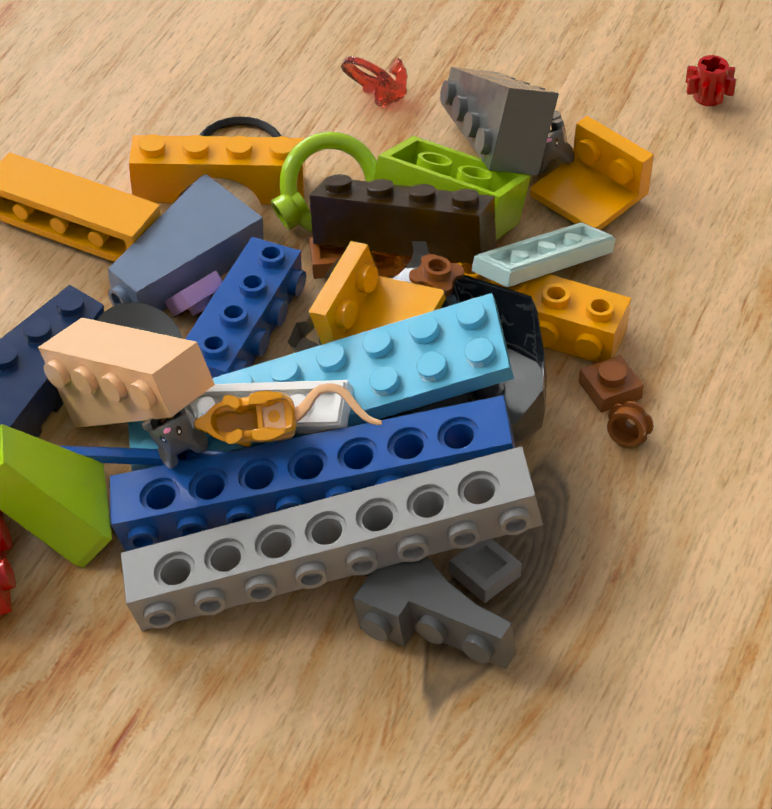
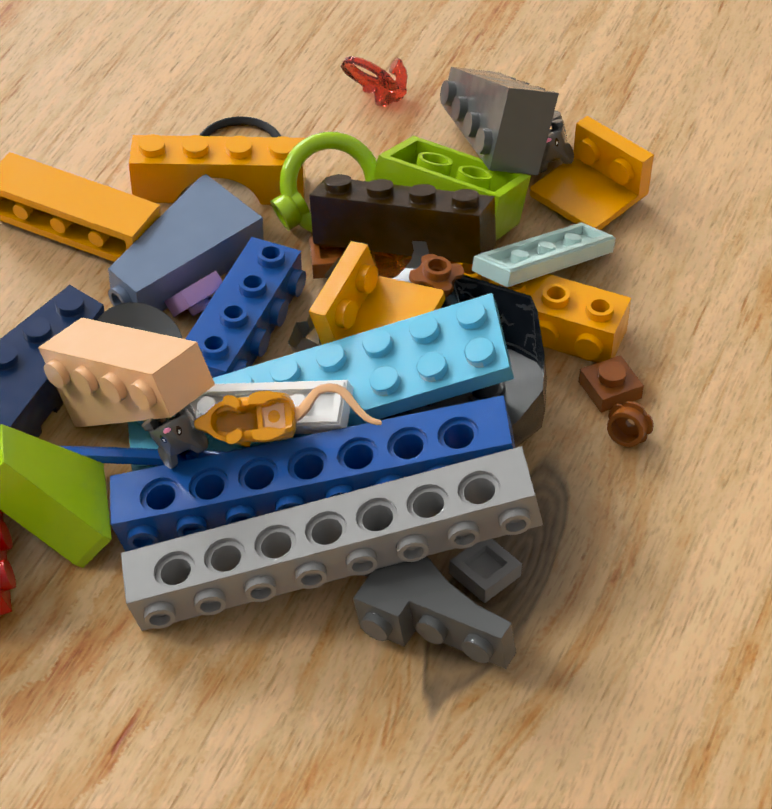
red gear [685,55,737,106] -> none

